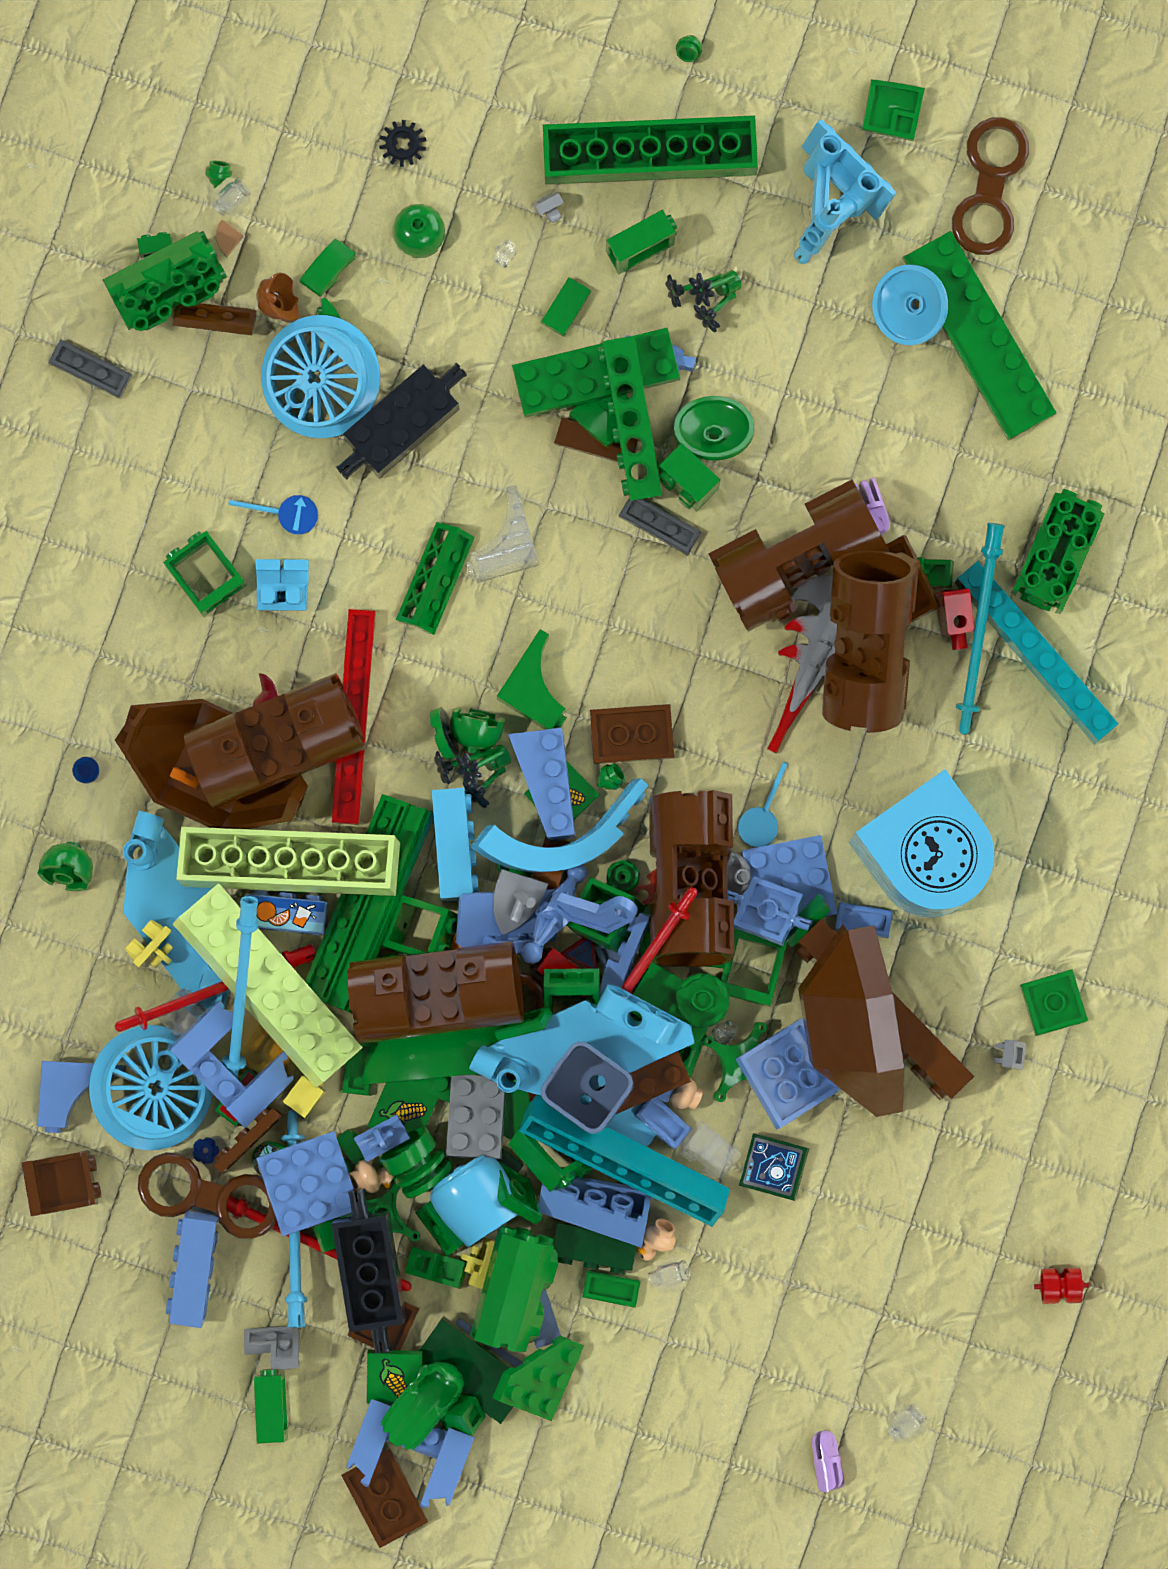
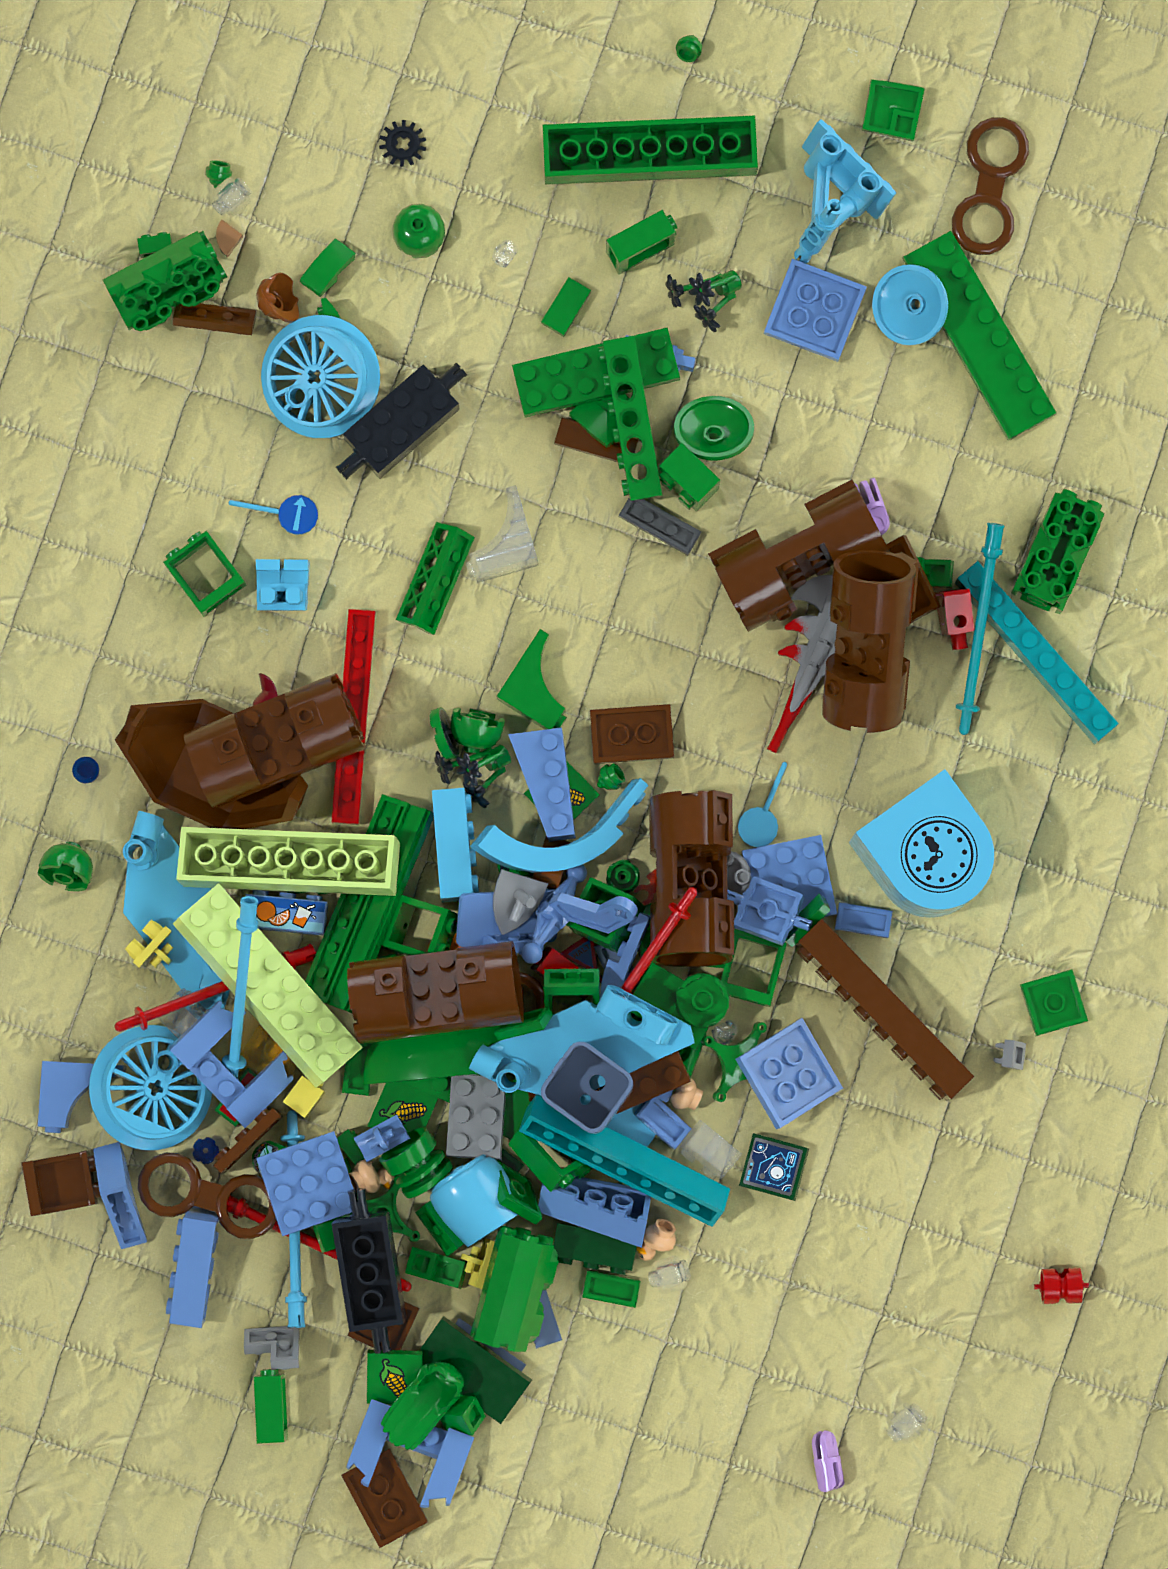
dark grey tile [48,339,132,399] -> none
orange tile [170,767,199,789] -> none
green plate [492,1335,584,1421] -> none
light grey tile [531,192,563,223] -> none
reddish brown panel [798,924,904,1117] -> none
none -> medium blue arch [93,1142,147,1249]
none -> medium blue plate [764,259,867,362]

